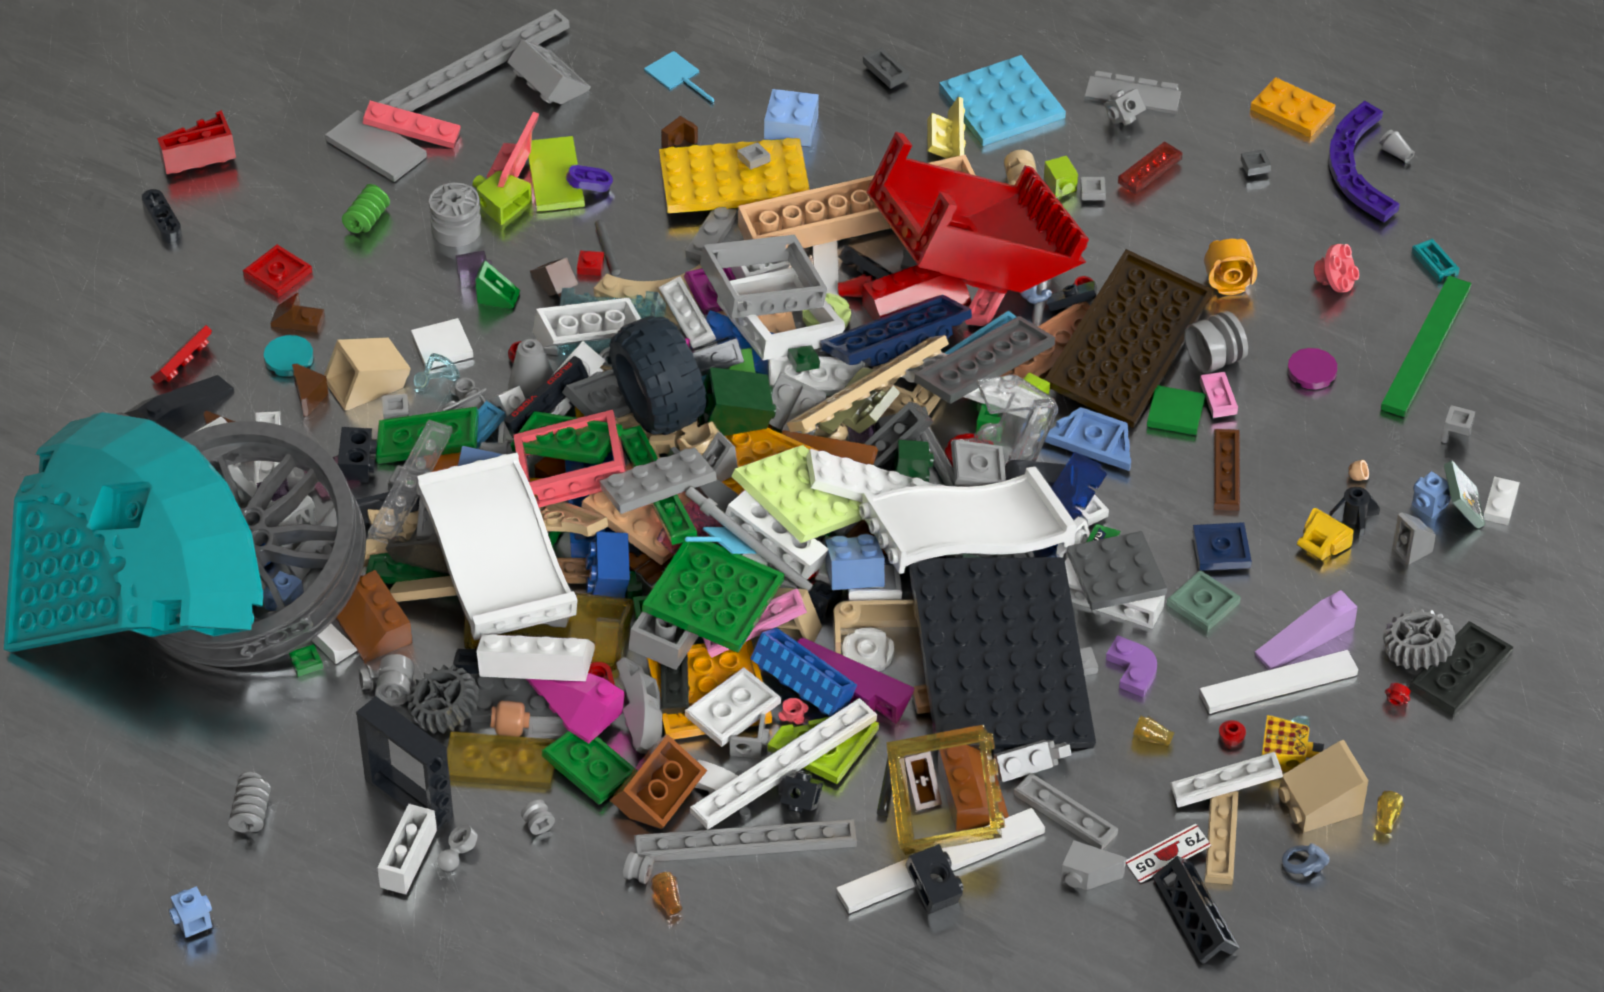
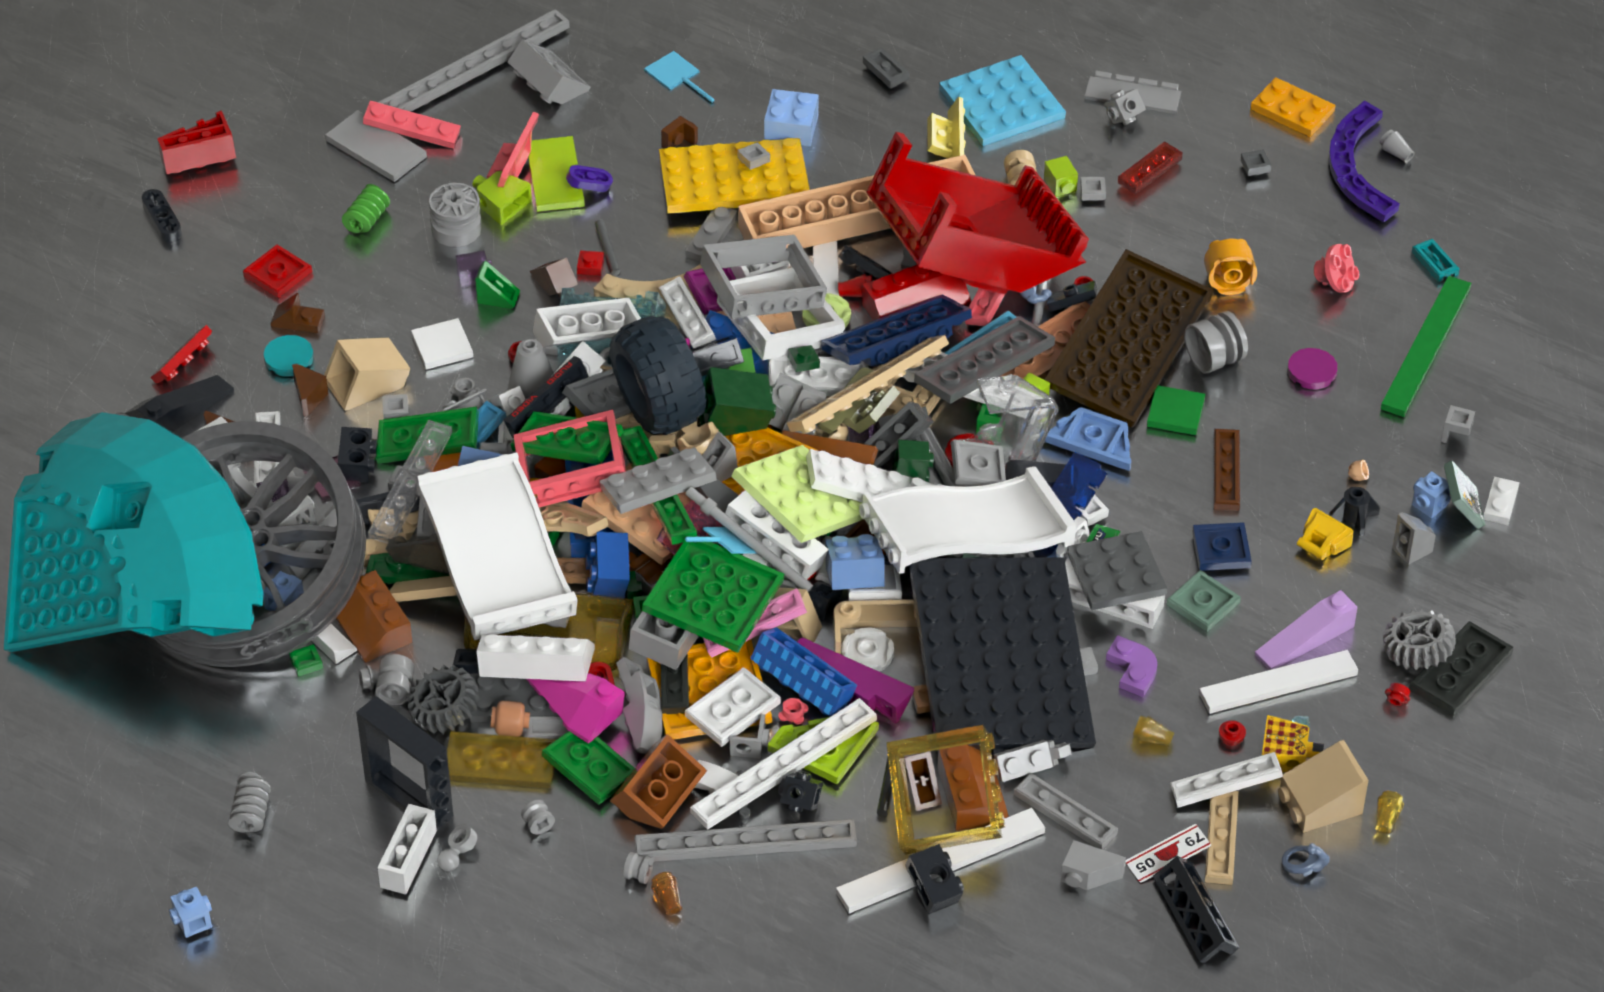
clear light blue piece [413,353,460,389] -> none
bright pink plate [1200,372,1238,418] -> none

